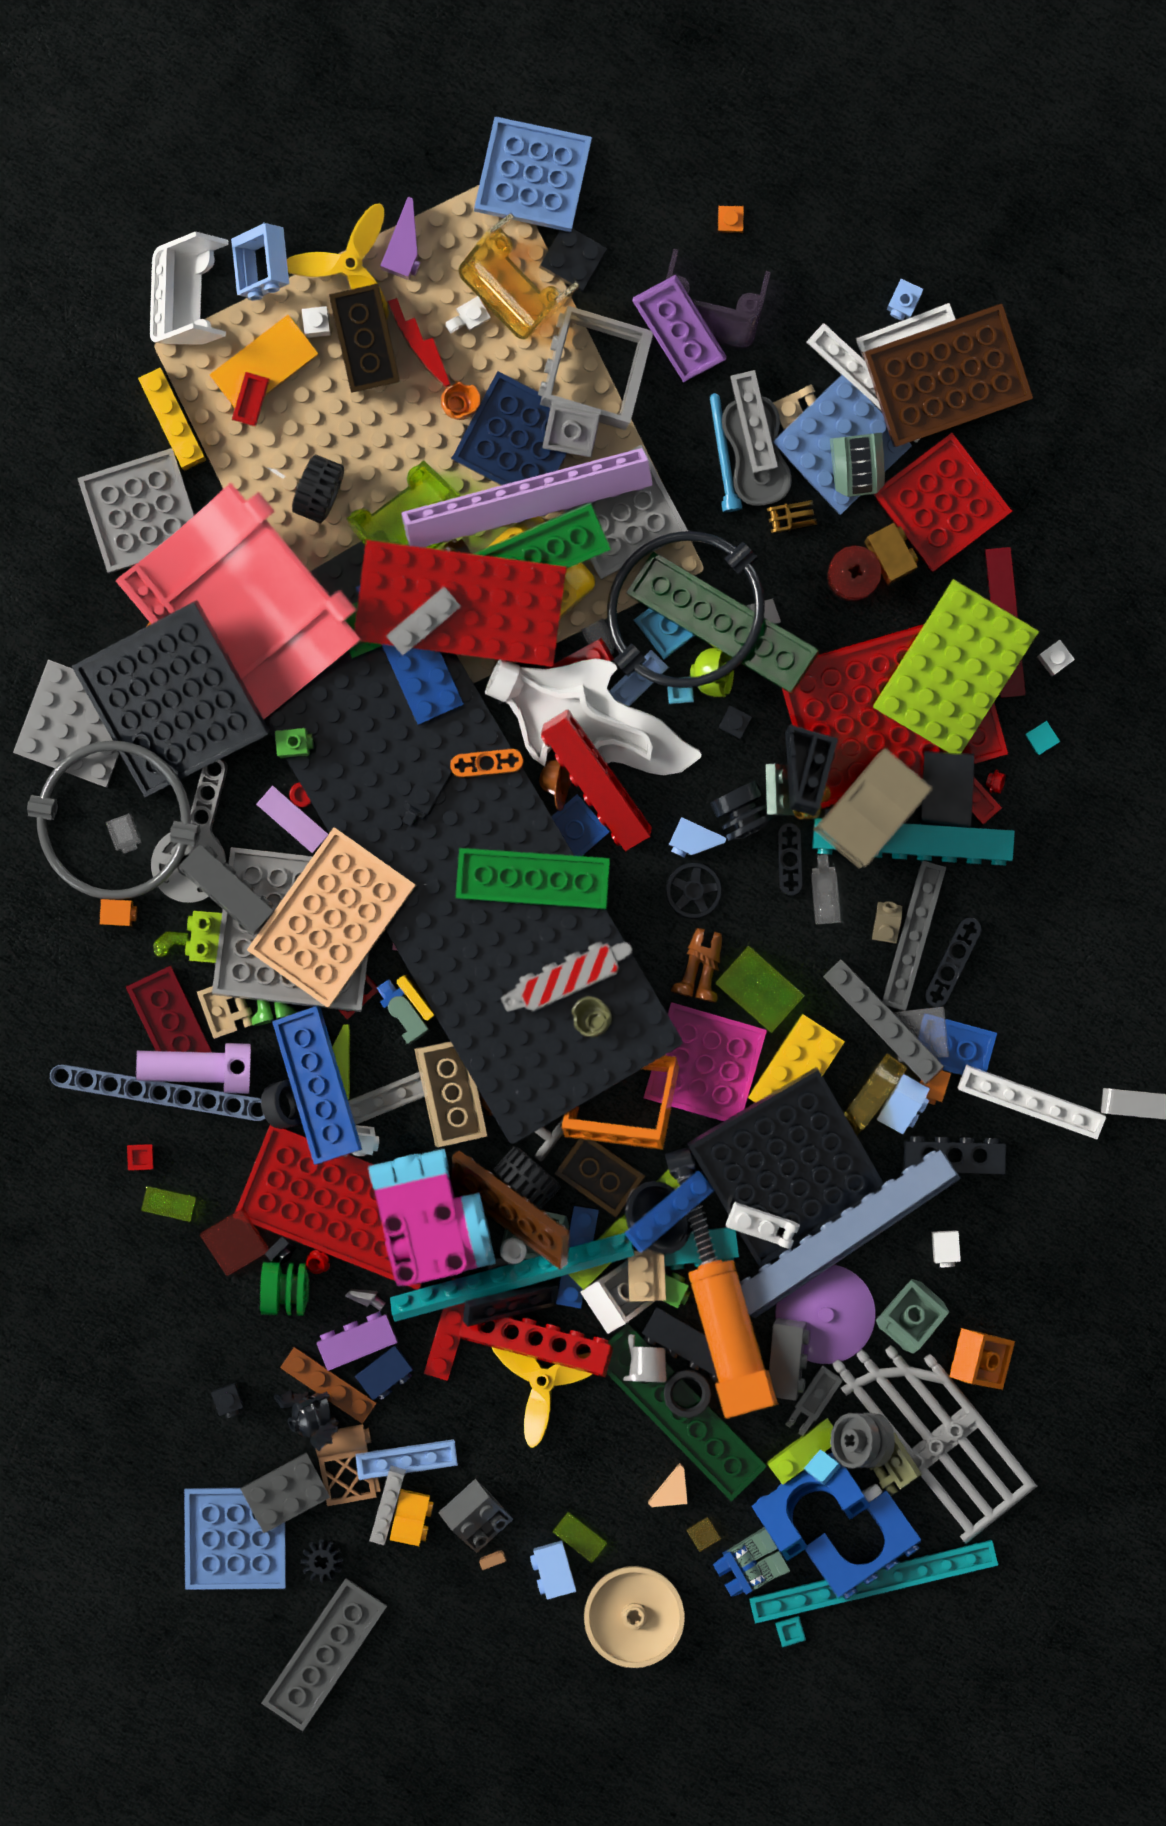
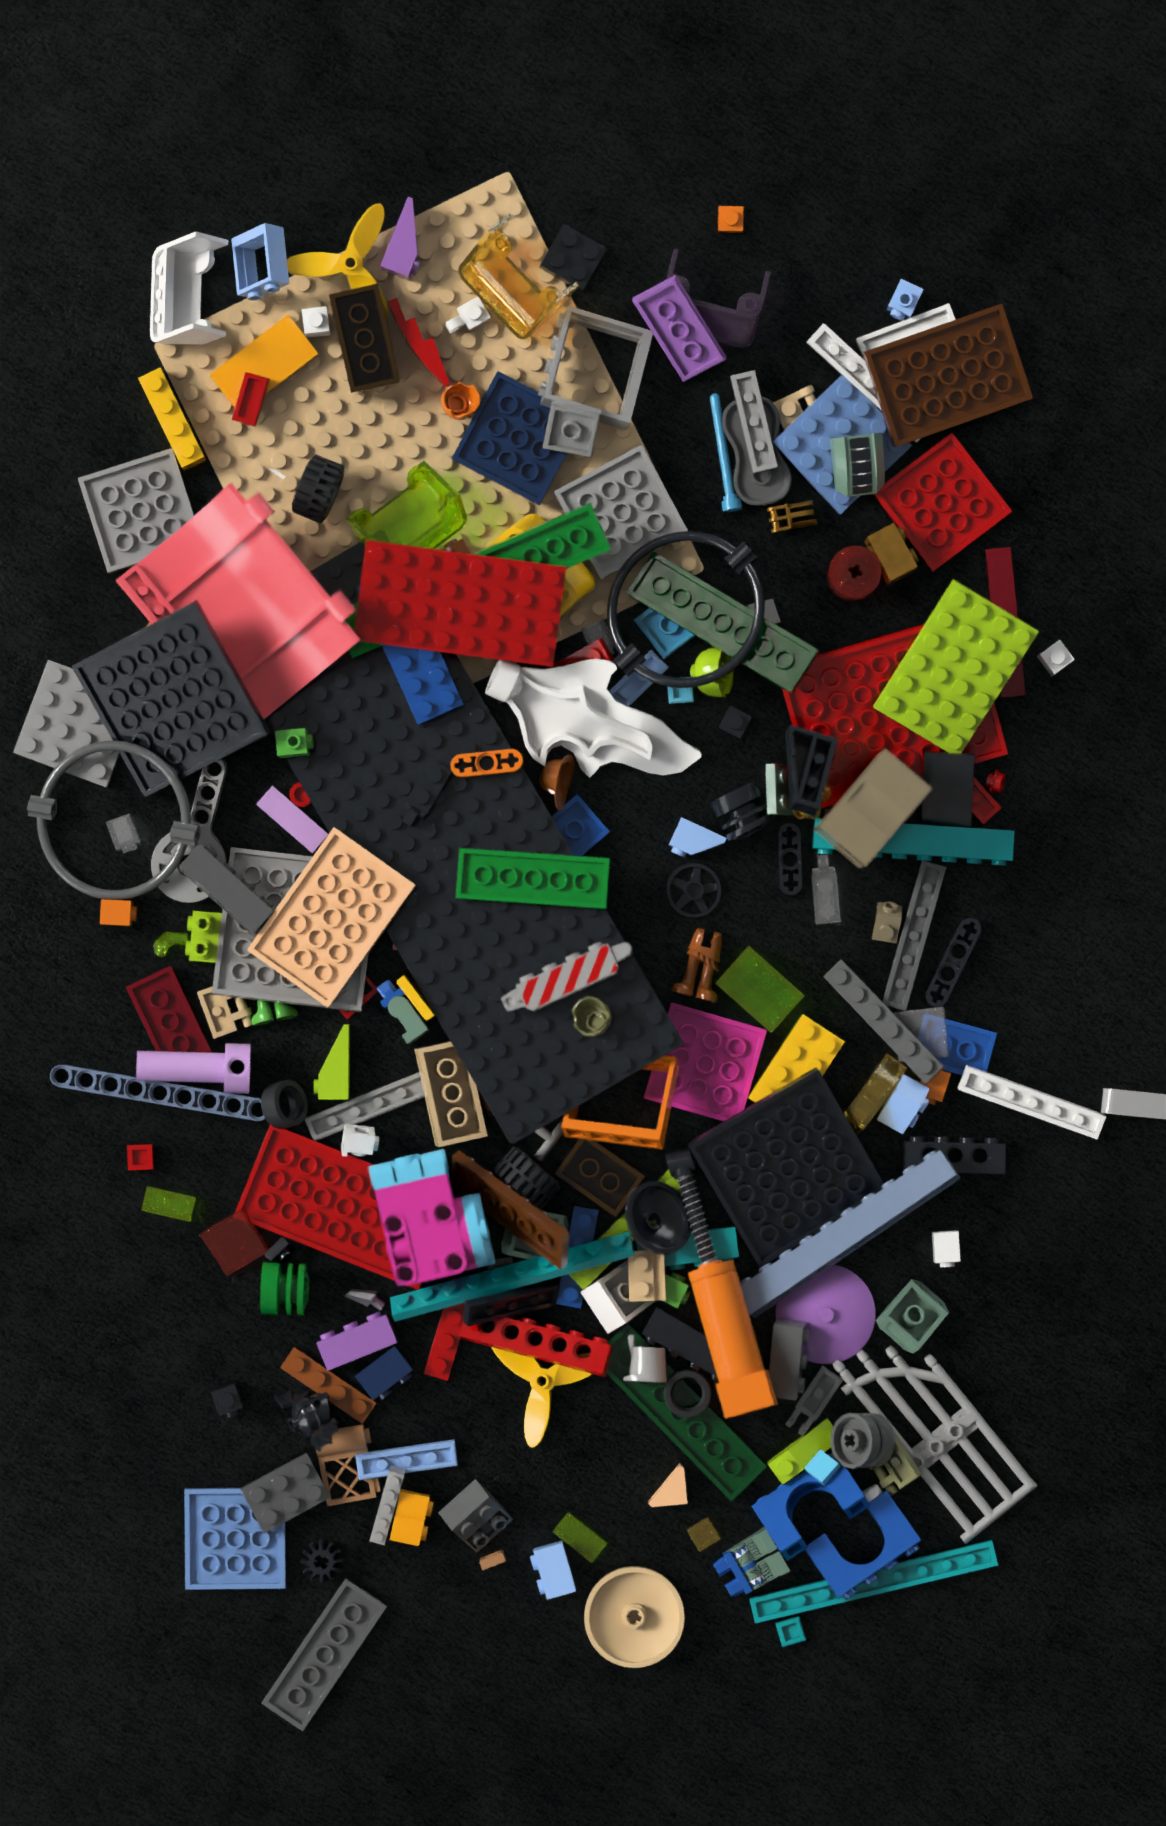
blue plate [272,1006,362,1165] -> none
red plate [306,1250,330,1274] -> none
light grey plate [386,587,461,655] -> none
lavender brick [401,448,652,548] -> none
medium blue plate [474,117,592,232] -> none
white tile [500,1238,527,1264] -> none
red brick [541,709,652,851] -> none
blue plate [624,1171,714,1253] -> none
white plate [725,1202,800,1249] -> none
orange slope [949,1328,1015,1390] -> none
teal tile [1025,721,1060,755] -> none

